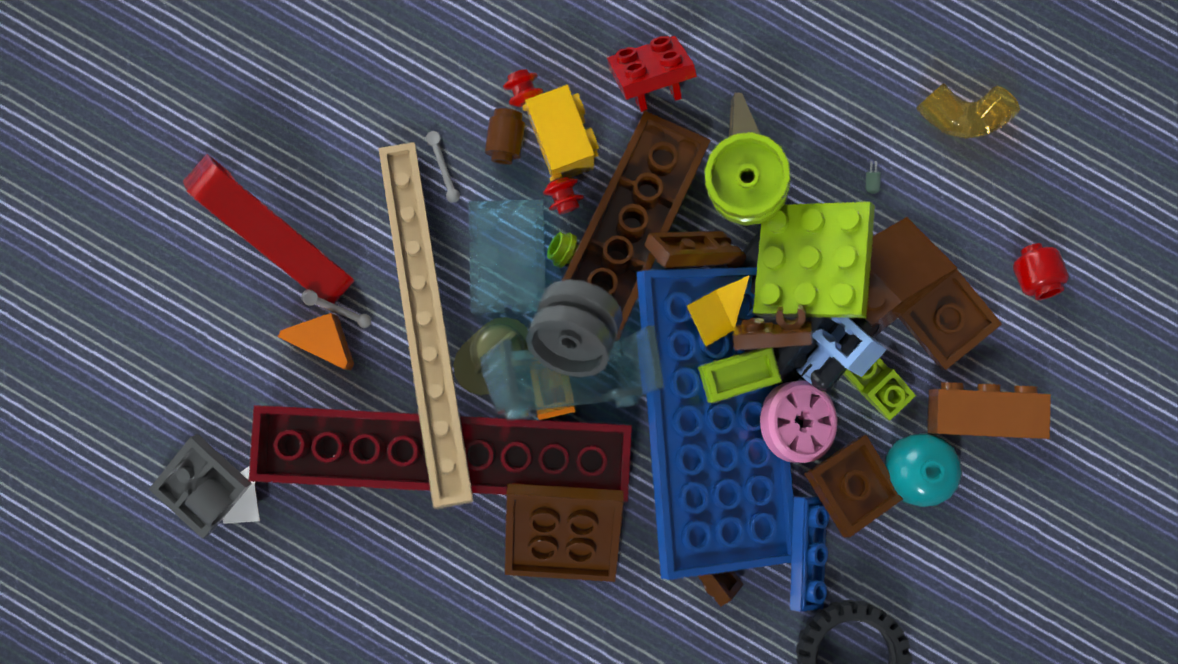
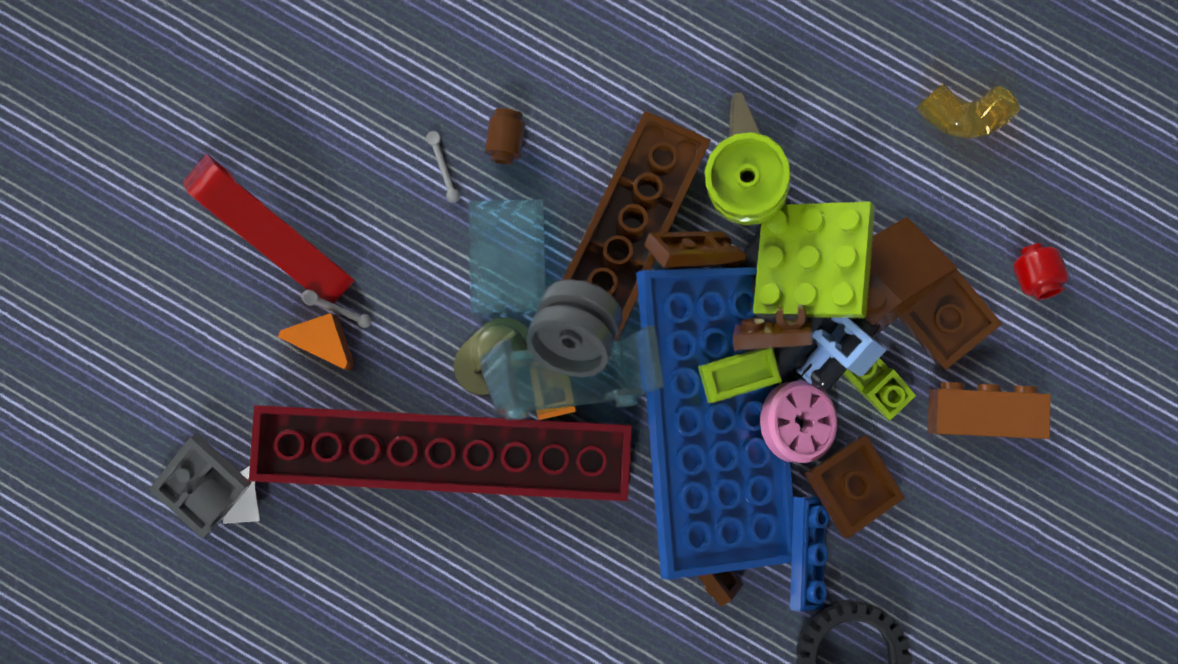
tan plate [378,142,473,509] -> none
yellow brick [503,69,599,215] -> none
reddish brown plate [505,483,623,582] -> none
lime plate [547,232,579,268] -> none
red plate [607,35,697,112] -> none
yellow sticker [687,275,750,346] -> none
sand green piece [866,161,881,194] -> none
teal cylinder [884,433,962,507] -> none

